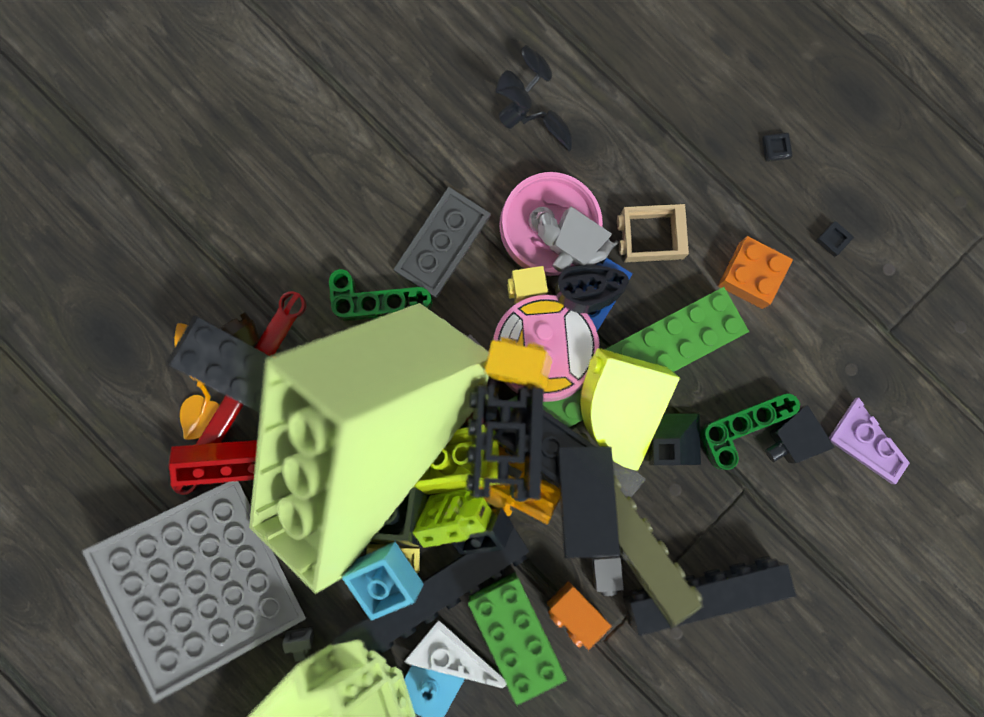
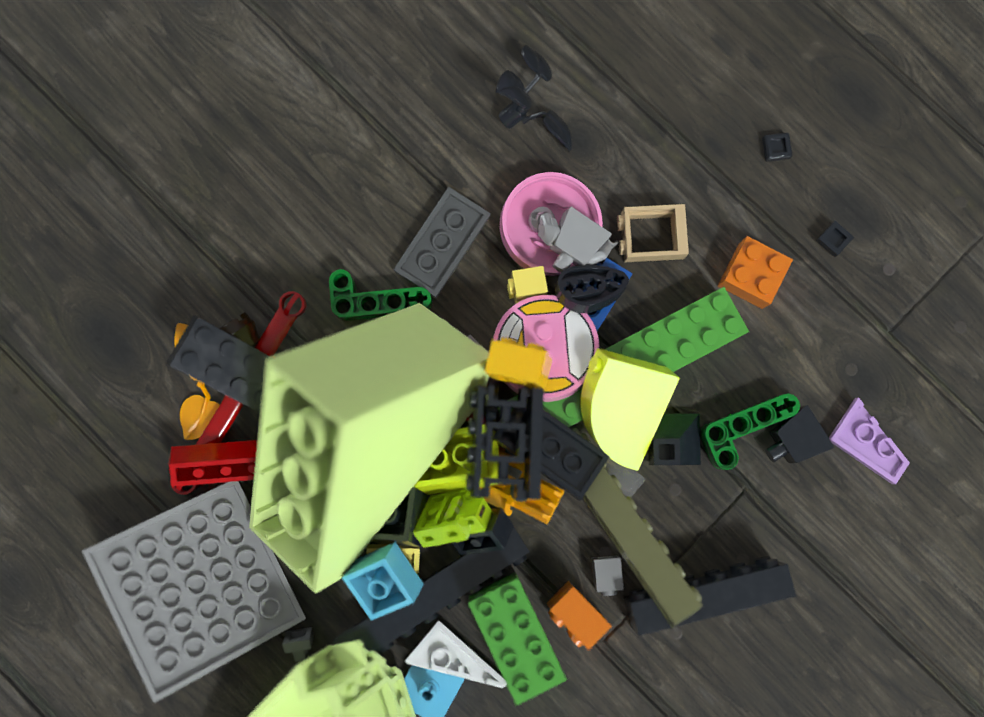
black tile [557,446,620,559] -> none

